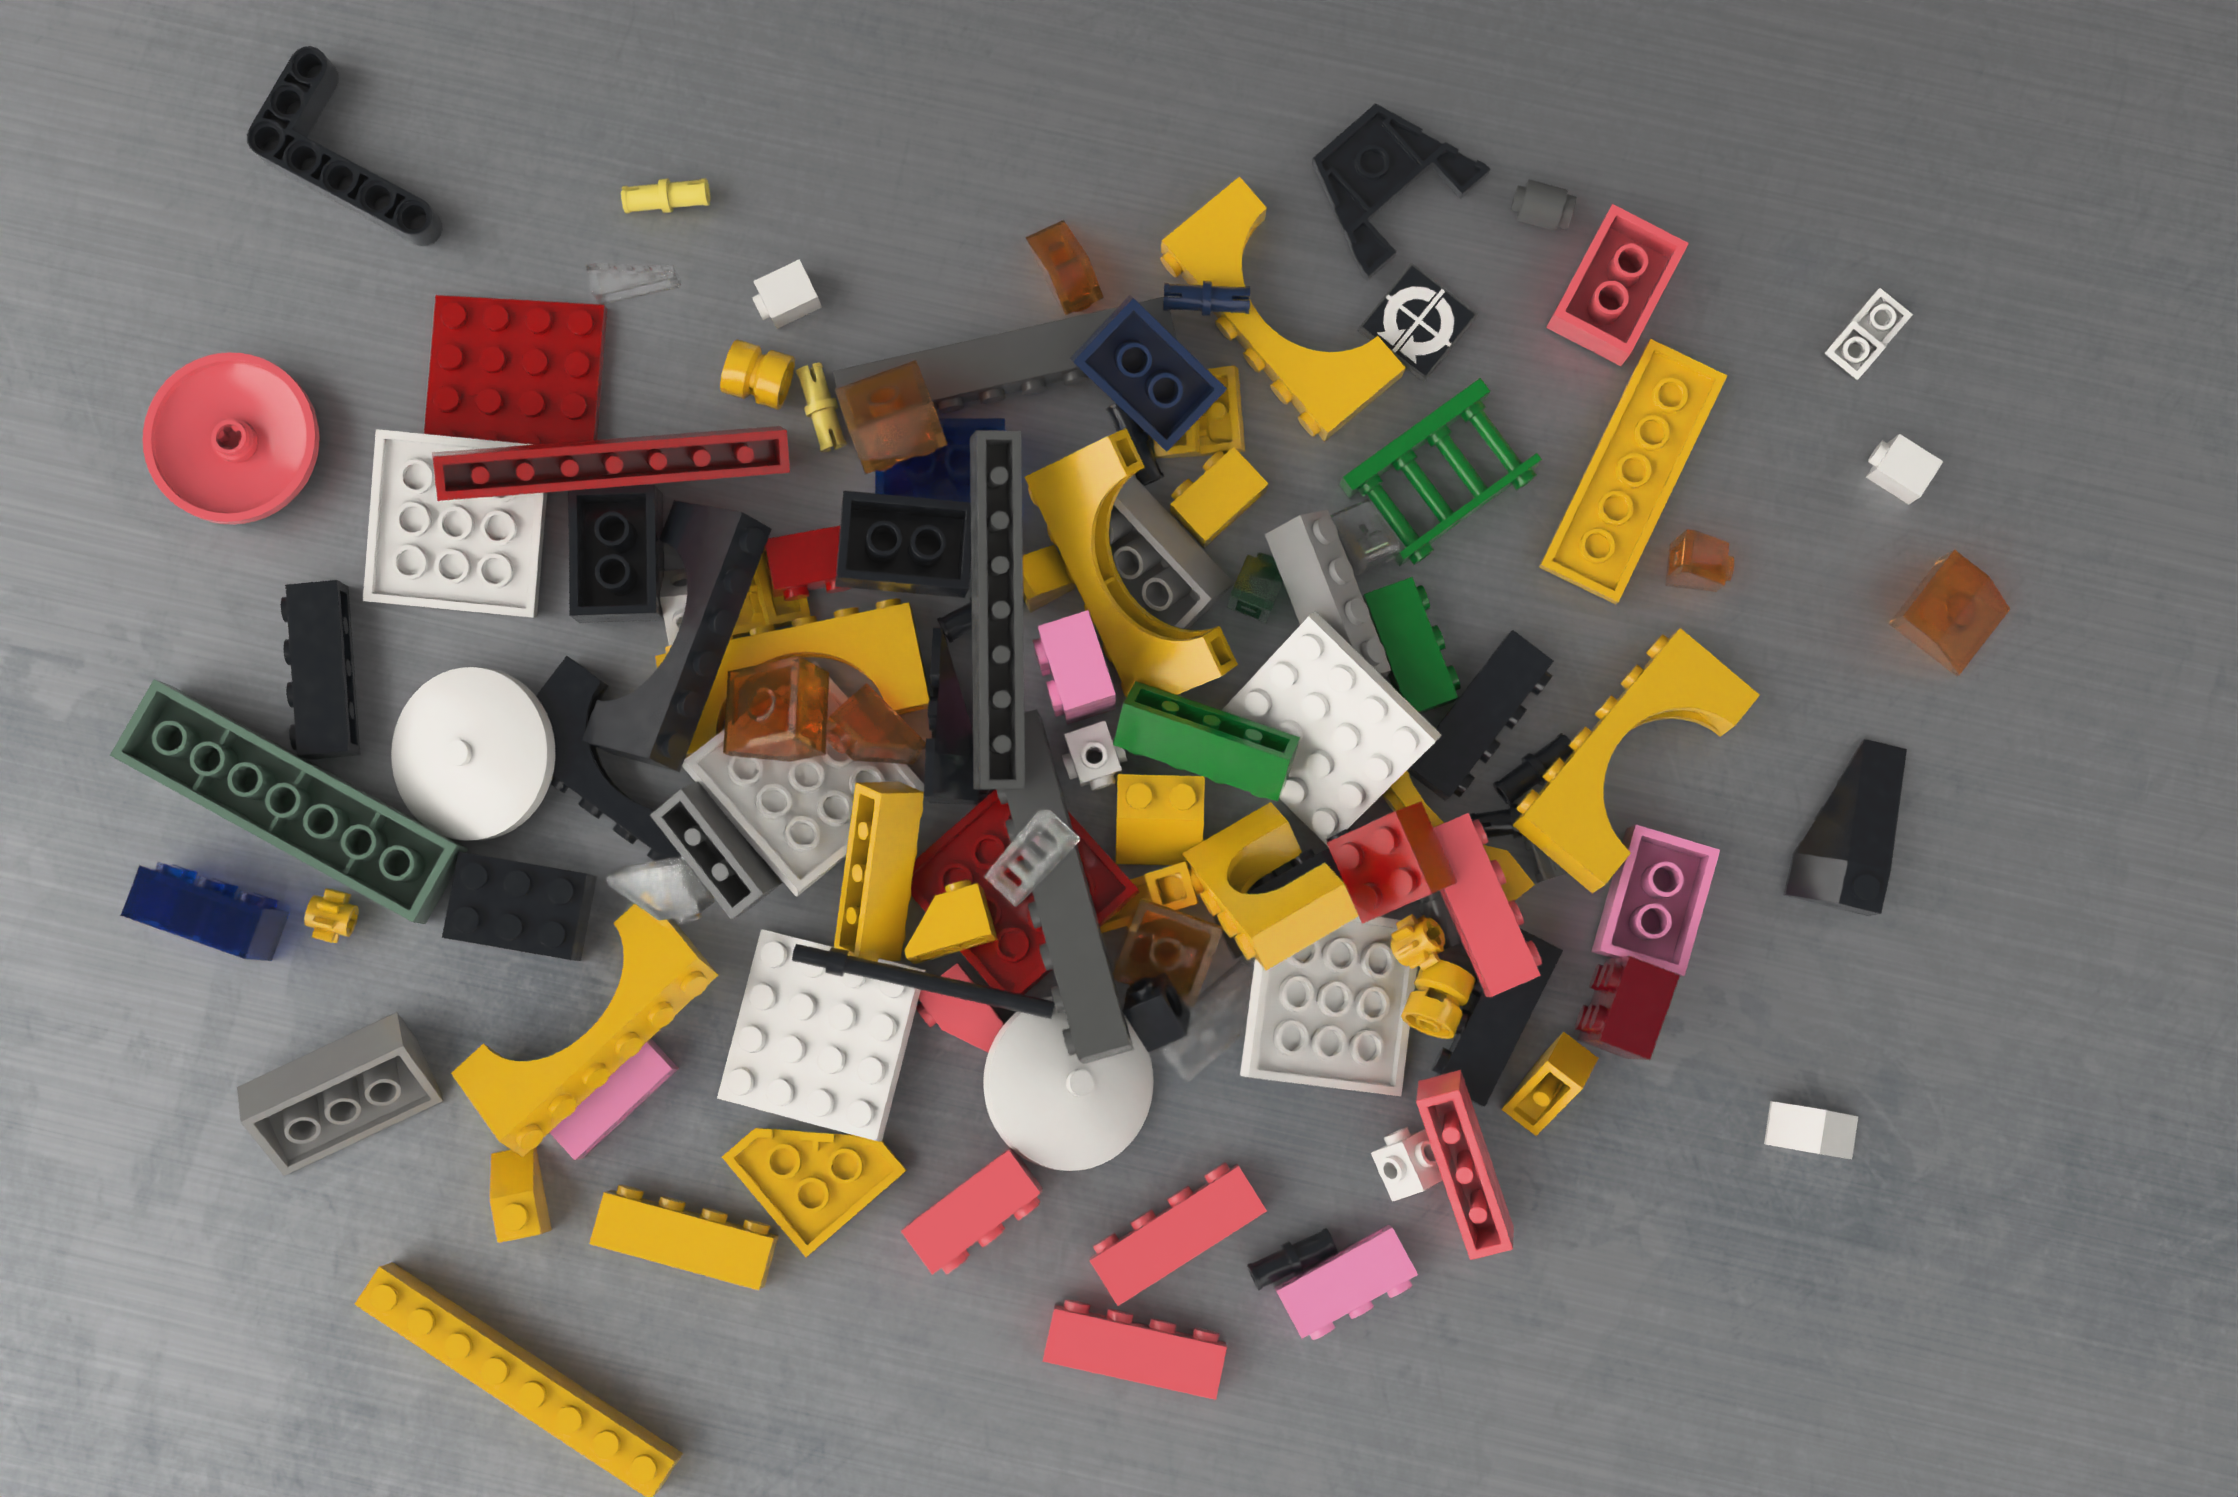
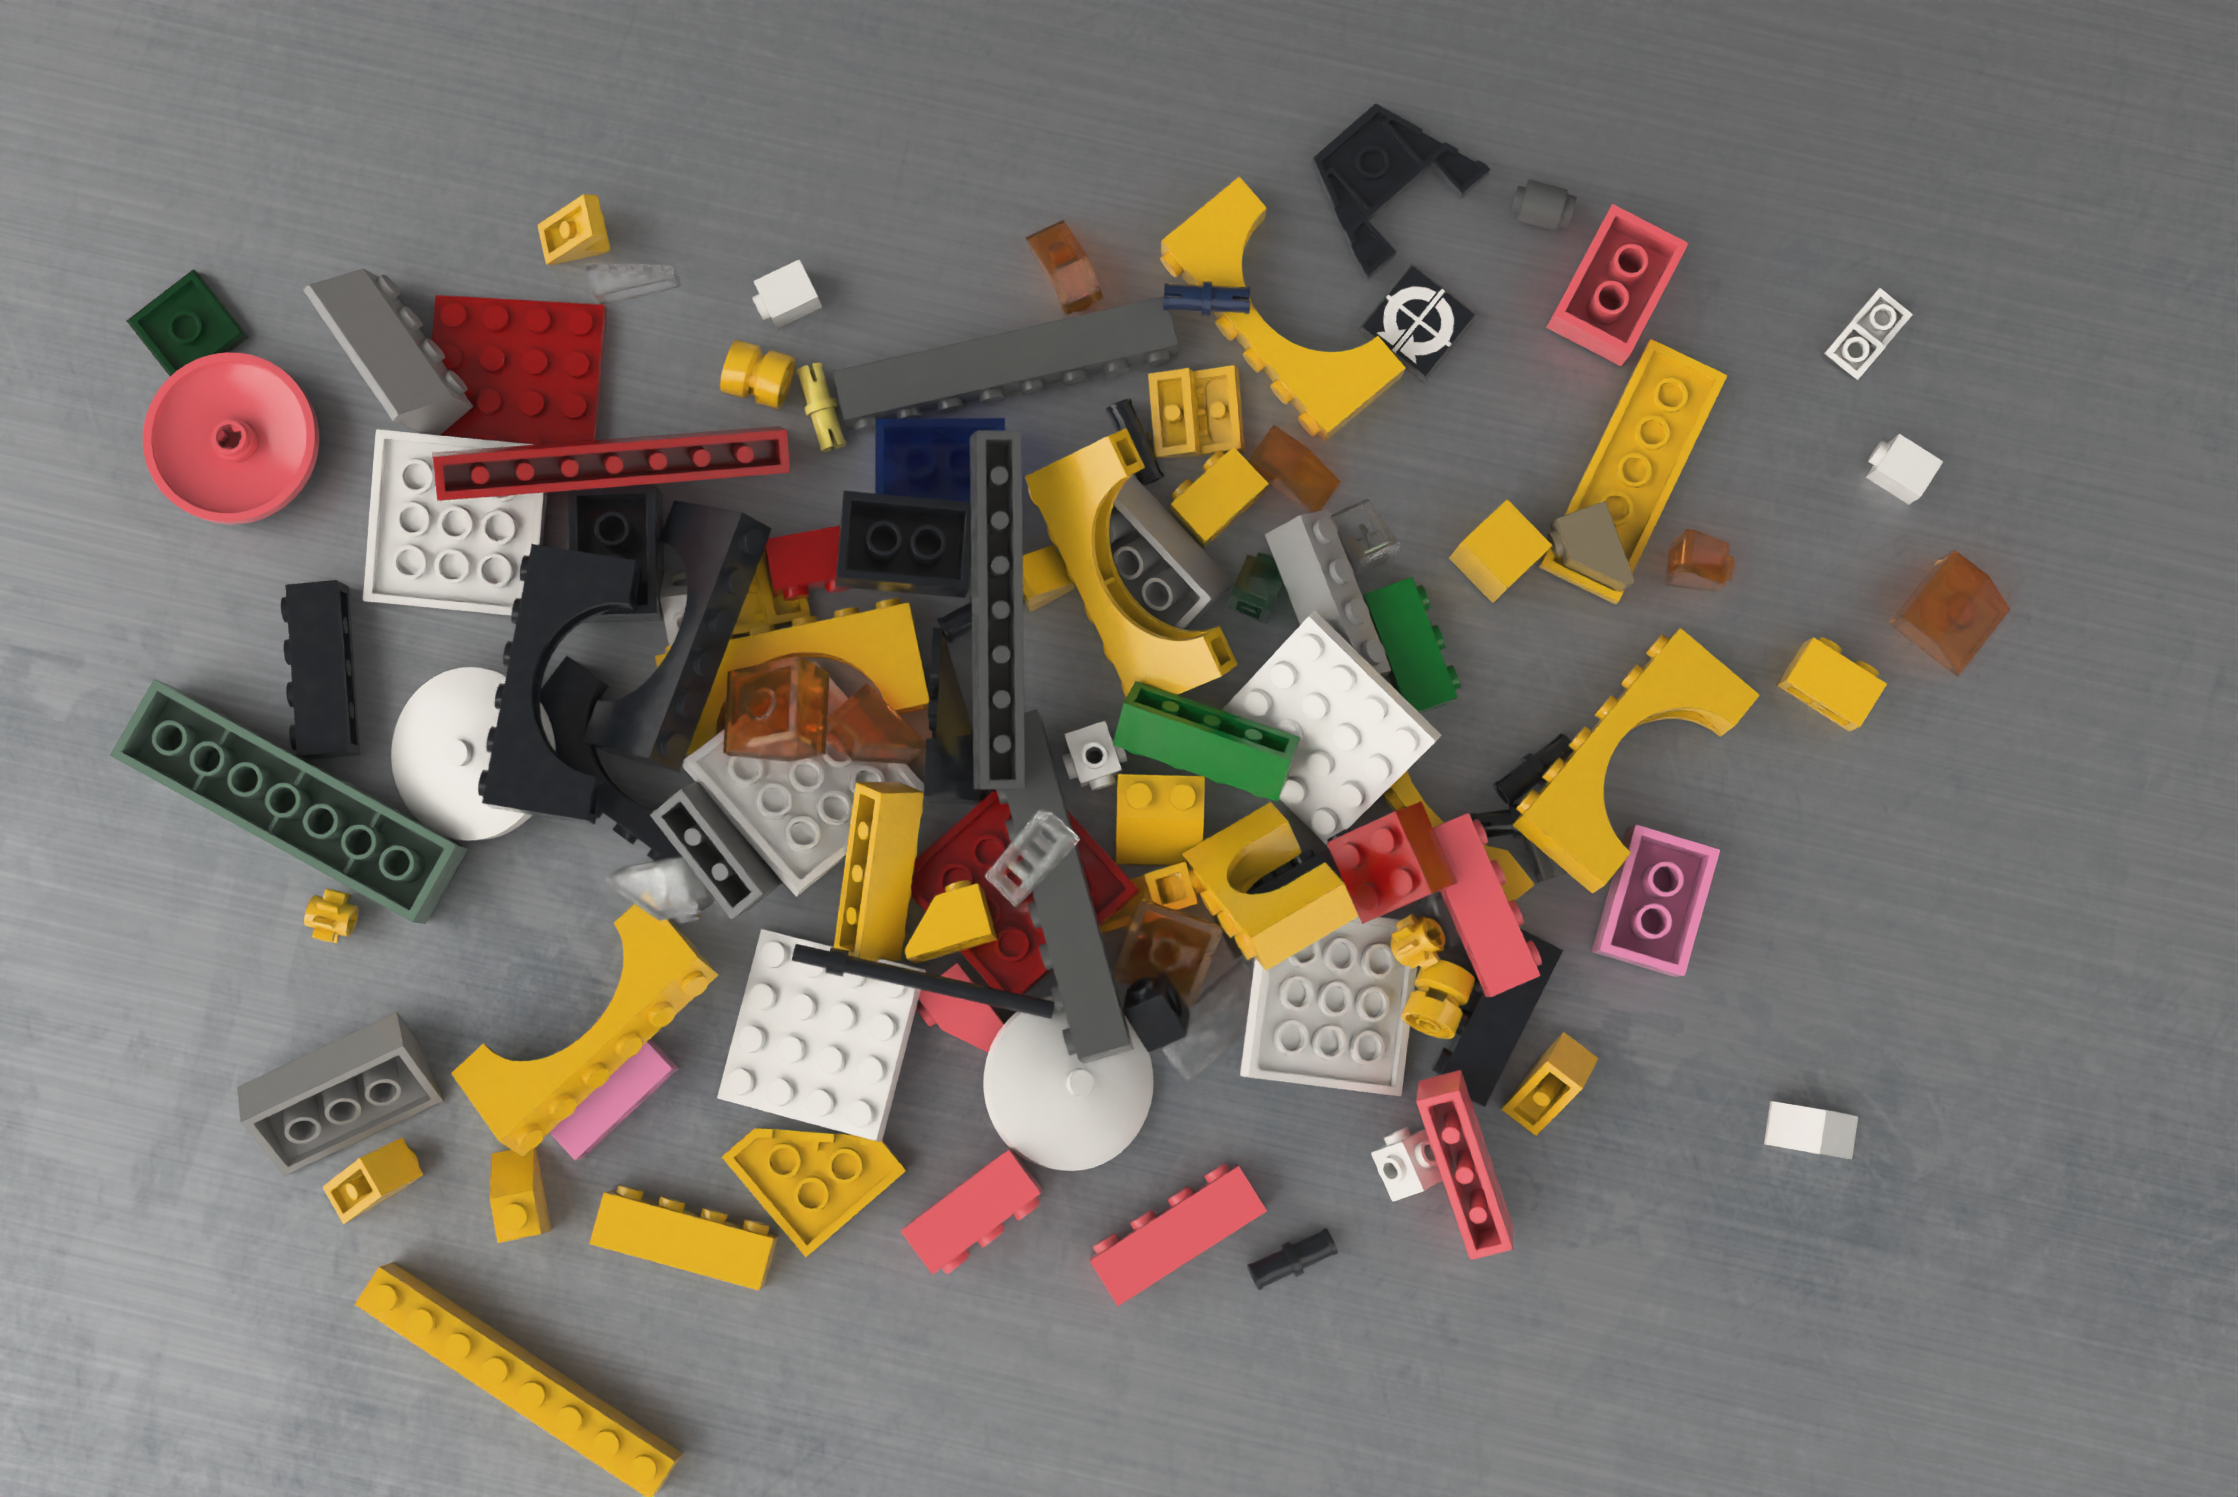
clear blue brick [120,861,290,961] -> none
black beam [247,46,442,246] -> none
black brick [442,852,597,961] -> none
light yellow pin [621,178,710,214] -> none
clear orange slope [835,360,948,474] -> none
bright pink brick [1032,610,1116,725] -> none
coral brick [1043,1299,1227,1400] -> none
dark blue brick [1070,295,1227,452] -> none
bright pink brick [1274,1225,1418,1340] -> none
green fence [1339,378,1542,566] -> none
black brick [1407,630,1554,801] -> none
dark red brick [1575,956,1680,1060] -> none
black wedge [1783,739,1907,916] -> none
none -> dark green tile [126,269,249,376]
none -> light grey slope [303,269,473,435]
none -> yellow slope [323,1137,423,1225]
none -> black arch [478,544,643,825]
none -> yellow slope [538,194,610,265]
none -> clear orange slope [1248,424,1341,513]
none -> yellow head [1449,499,1553,603]
none -> dark tan slope [1547,501,1635,592]
none -> yellow brick [1776,637,1887,731]

